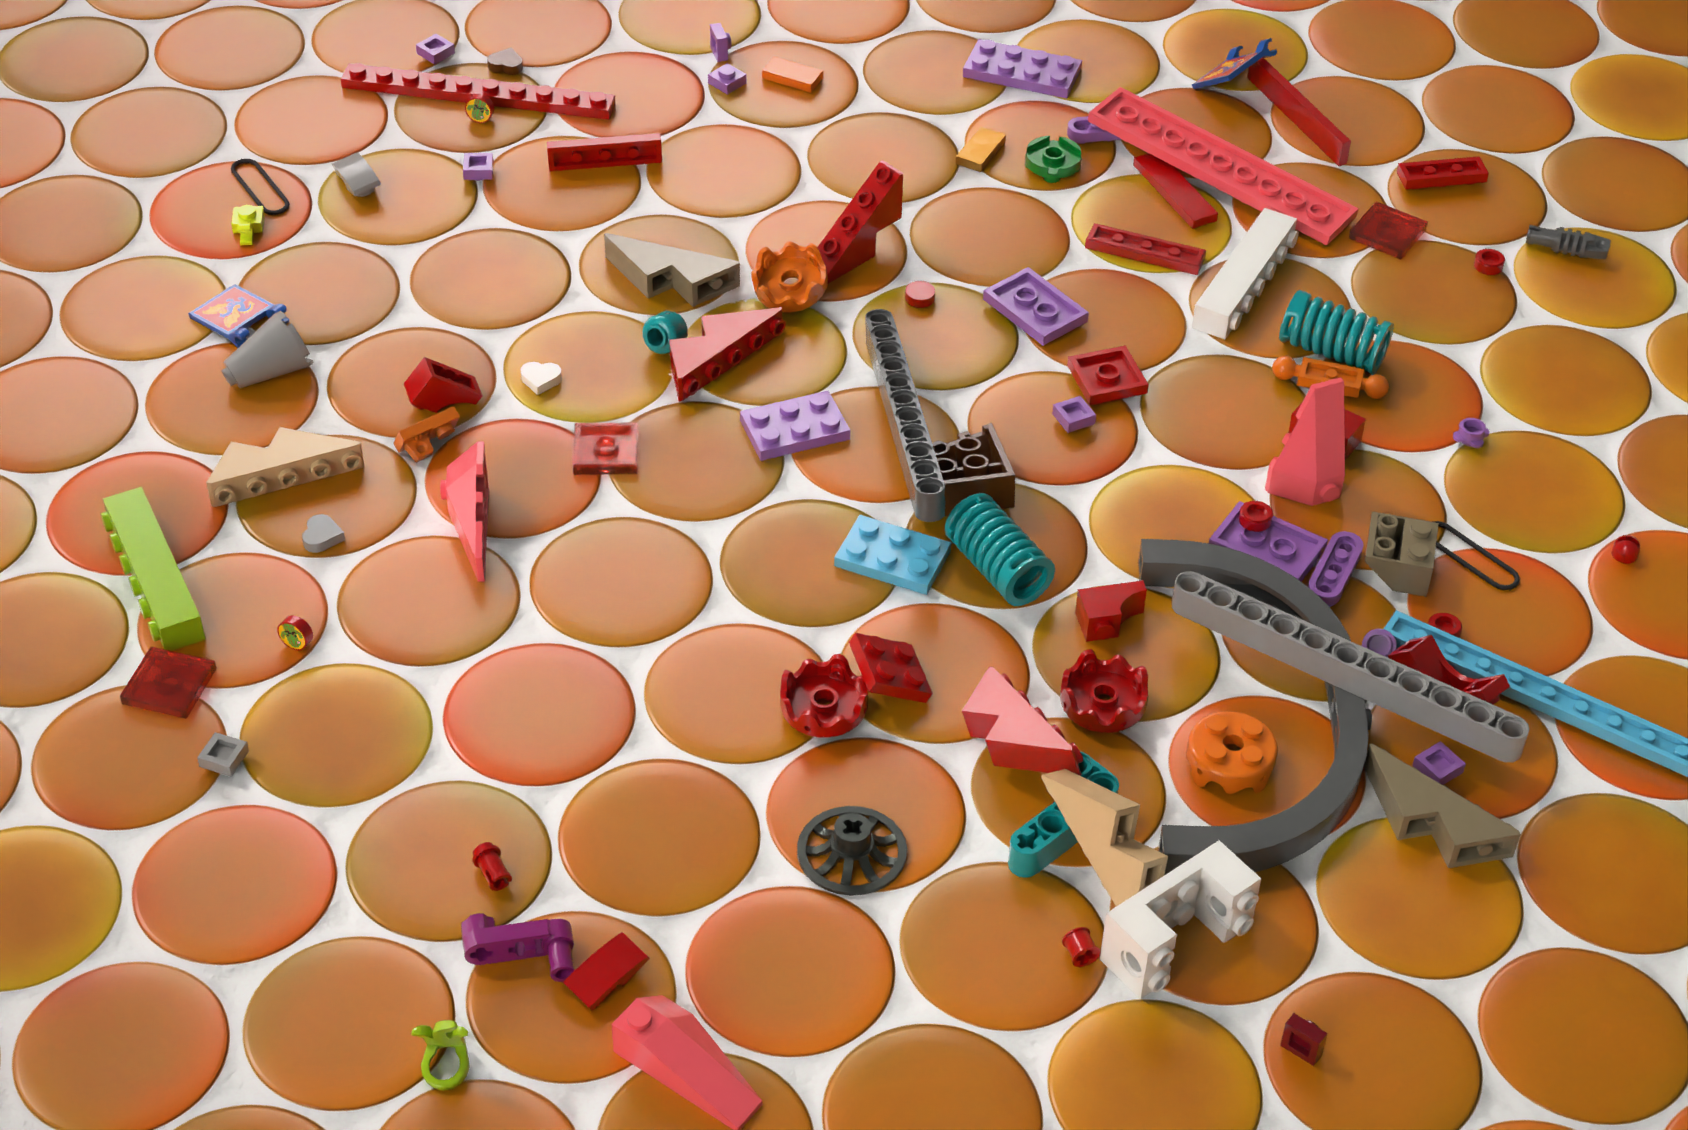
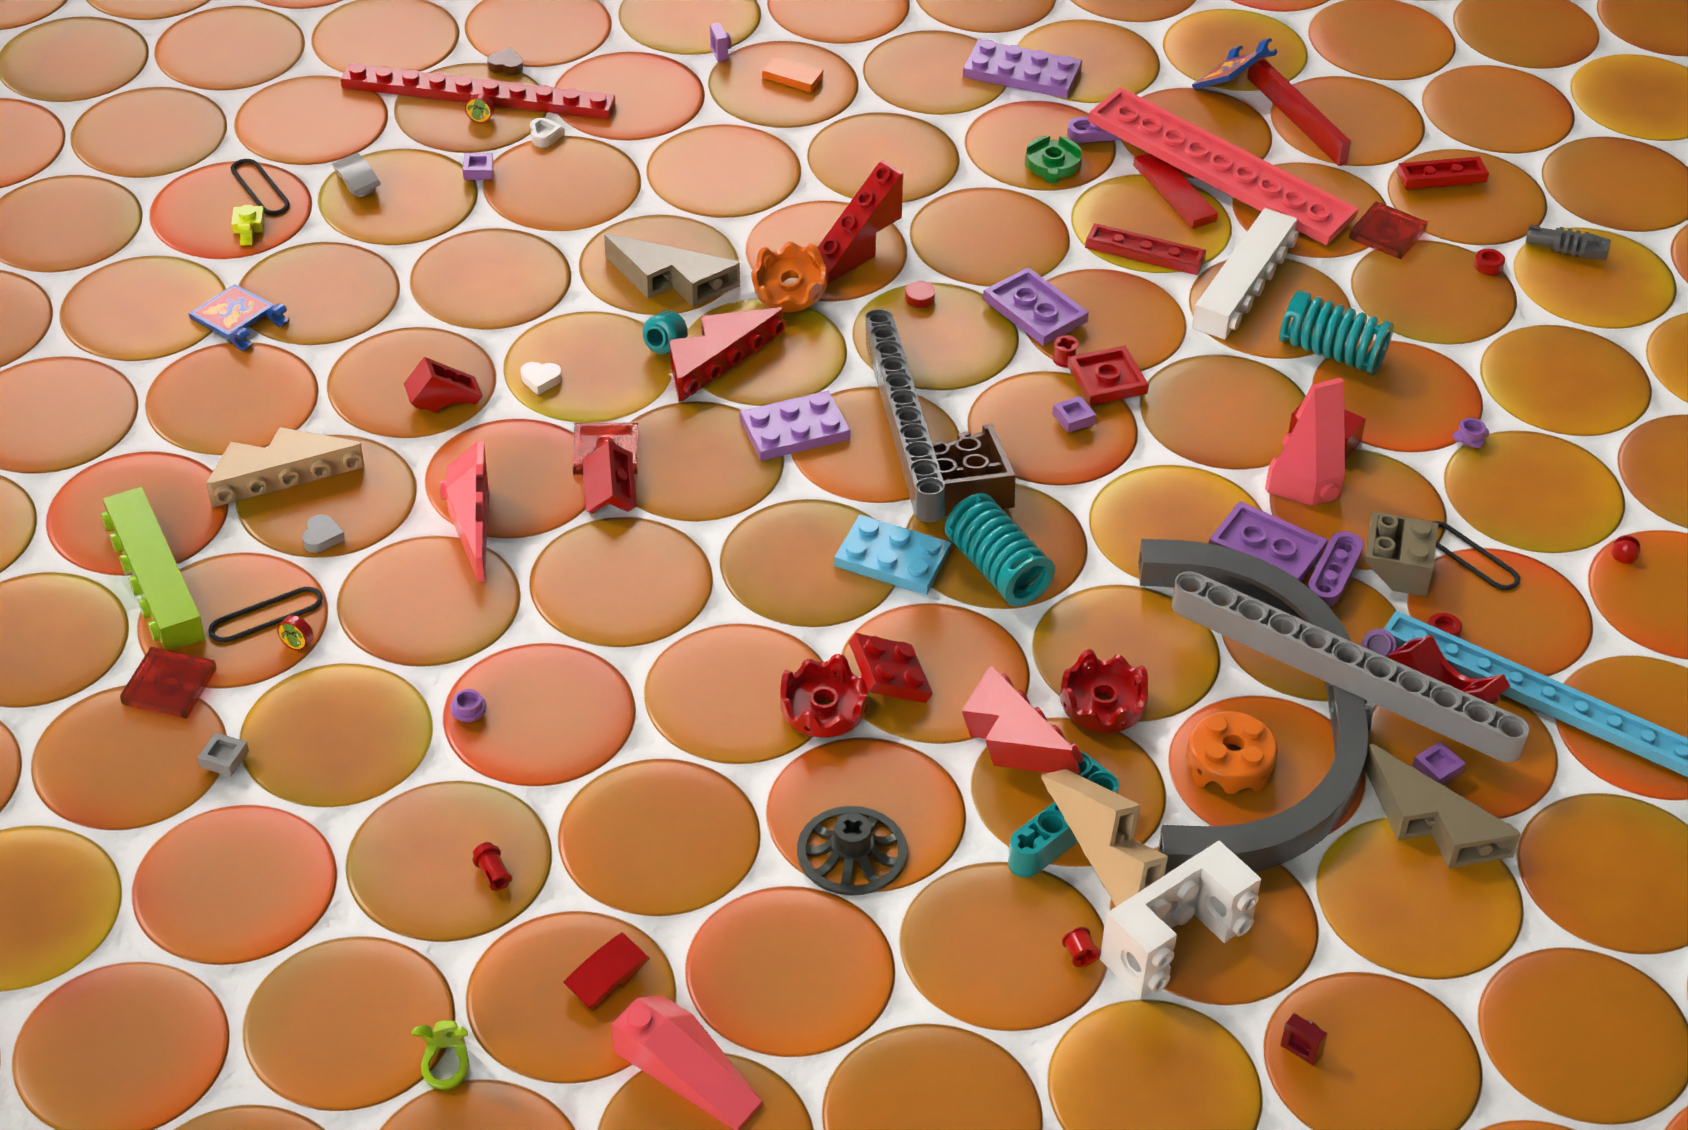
light grey cone [221,310,314,389] -> none
orange hinge [393,406,460,462] -> none
medium lavender plate [416,34,455,65] -> none
magenta beam [461,913,575,982] -> none
red plate [547,133,662,172] -> none
medium lavender plate [708,63,746,94] -> none
tile [956,127,1006,172] -> none
red arch [1075,580,1147,642] -> none
red tile [1239,501,1273,532] -> none
orange plate [1272,356,1389,399] -> none
none -> black piece [208,587,323,643]
none -> medium lavender plate [450,689,486,722]
none -> white tile [530,118,565,148]
none -> red panel [582,441,637,514]
none -> red axle [1052,335,1079,368]

